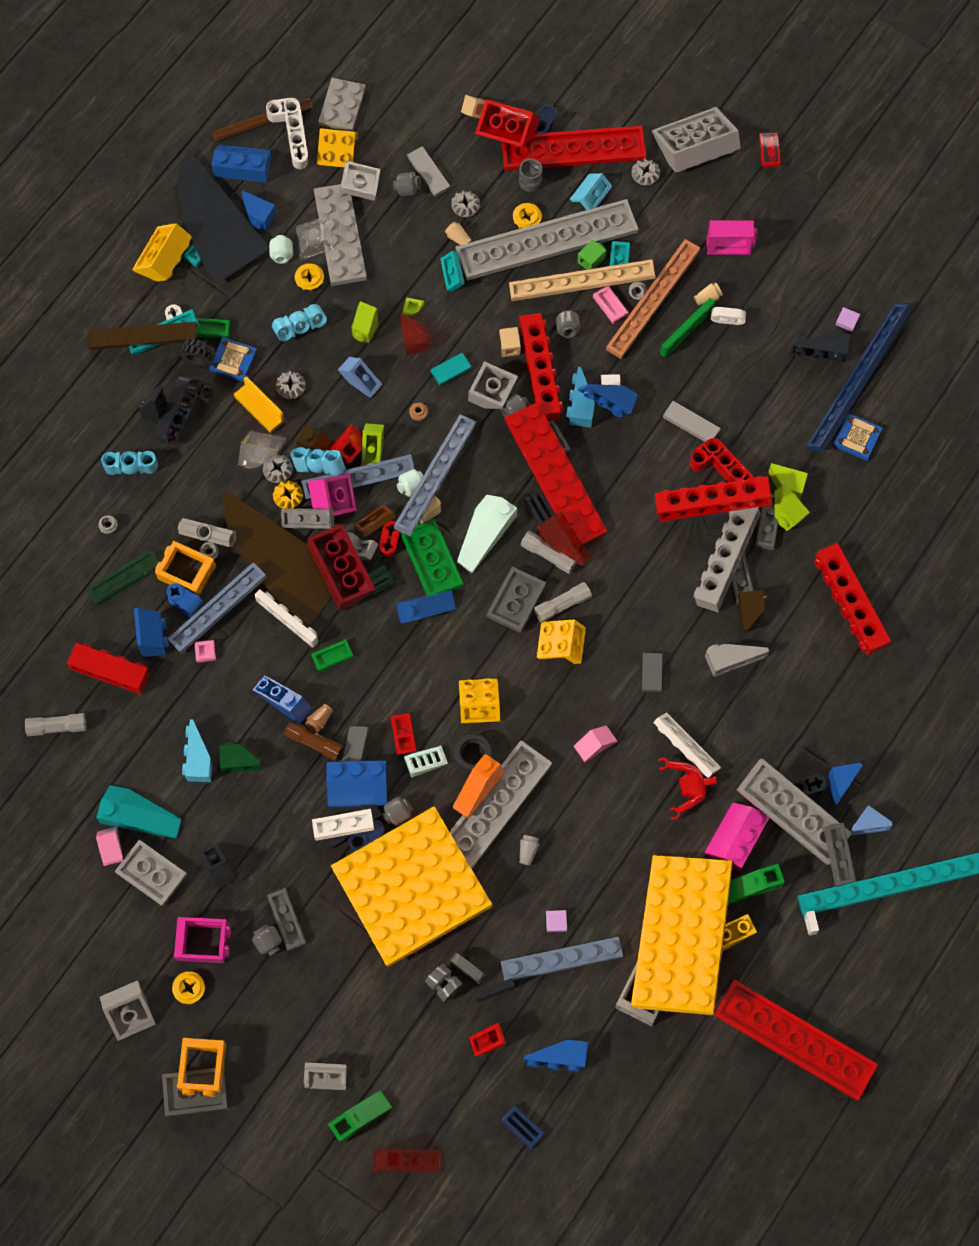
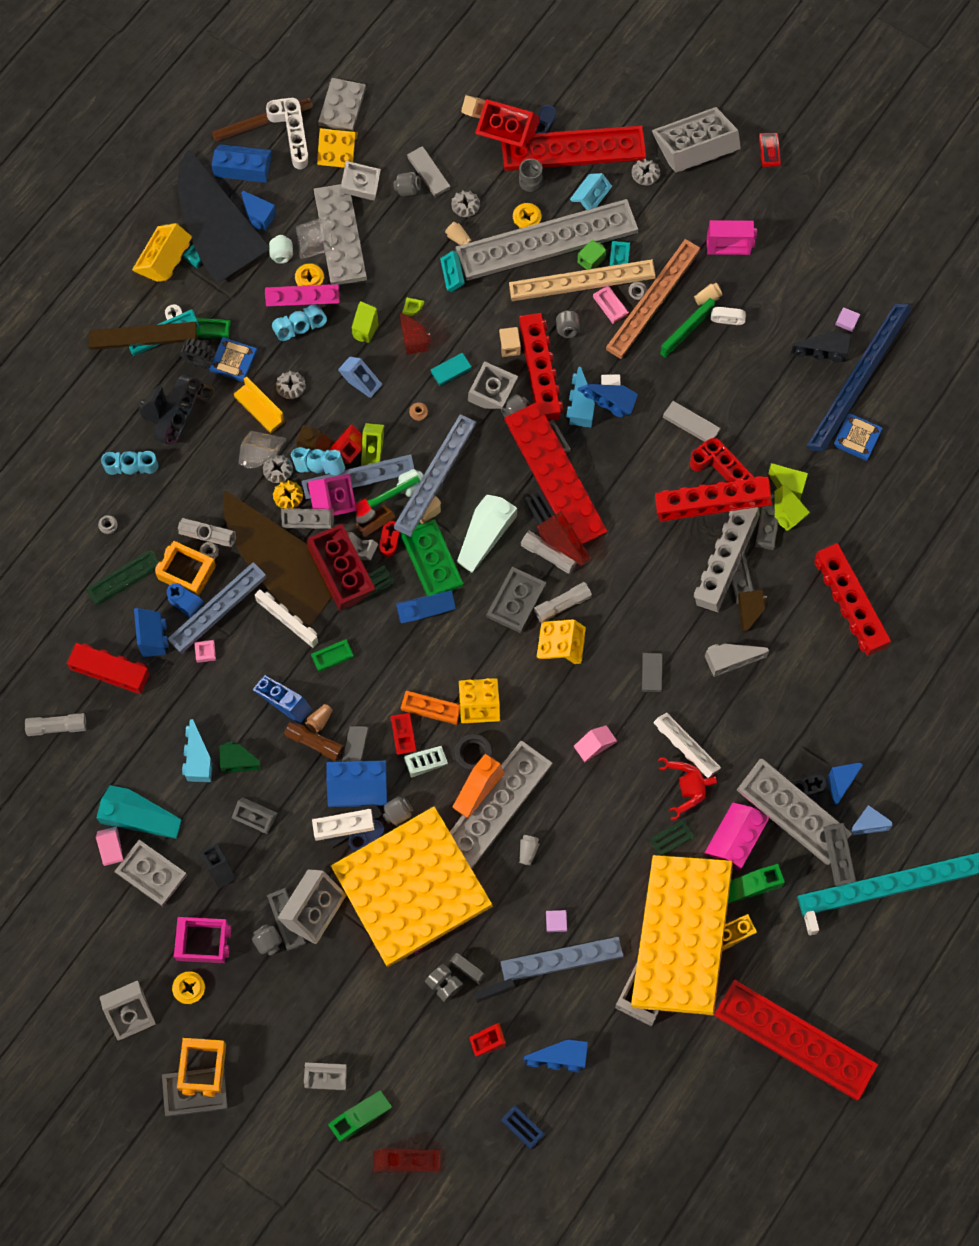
none -> dark grey slope [232,798,277,834]
none -> dark pink brick [265,284,340,306]
none -> light grey slope [278,869,347,944]
none -> piece [356,475,421,524]
none -> orange tile [401,691,461,725]
none -> clear green tile [649,819,694,856]

